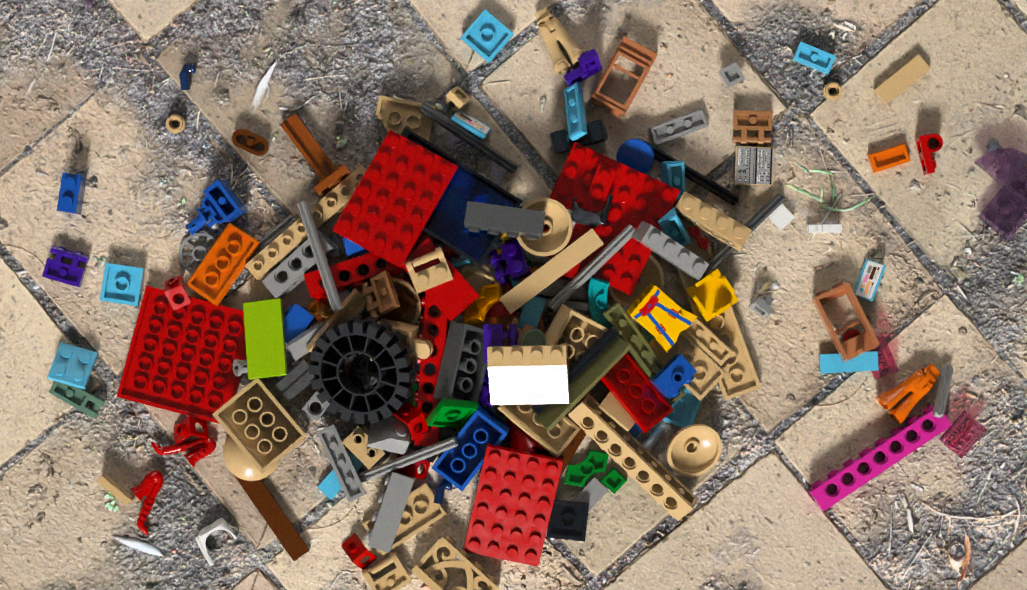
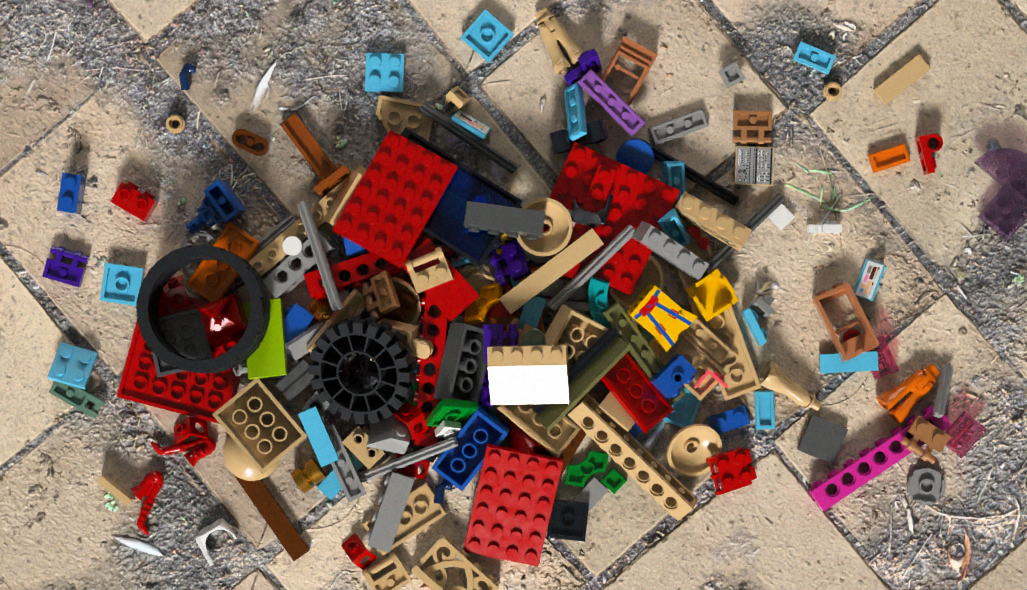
none -> red brick [110,181,158,222]
none -> black tyre [136,245,270,373]
none -> dark grey plate [152,309,214,377]
none -> red piece [198,293,249,347]
none -> white tile [282,236,303,256]
none -> pearl gold wheel [291,457,327,493]
none -> medium azure tile [298,406,340,467]
none -> tan tile [324,170,363,226]
none -> medium azure plate [365,53,405,93]
none -> white plate [434,420,462,439]
none -> medium lavender tile [577,69,646,136]
none -> coral bracket [694,370,728,389]
none -> red plate [706,447,757,495]
none -> blue plate [707,405,750,434]
none -> medium azure plate [741,308,768,346]
none -> medium azure tile [754,390,775,429]
none -> tan piece [759,360,821,411]
none -> dark grey tile [797,414,848,465]
none -> medium nougat plate [900,415,951,464]
none -> light grey tile [906,467,946,505]

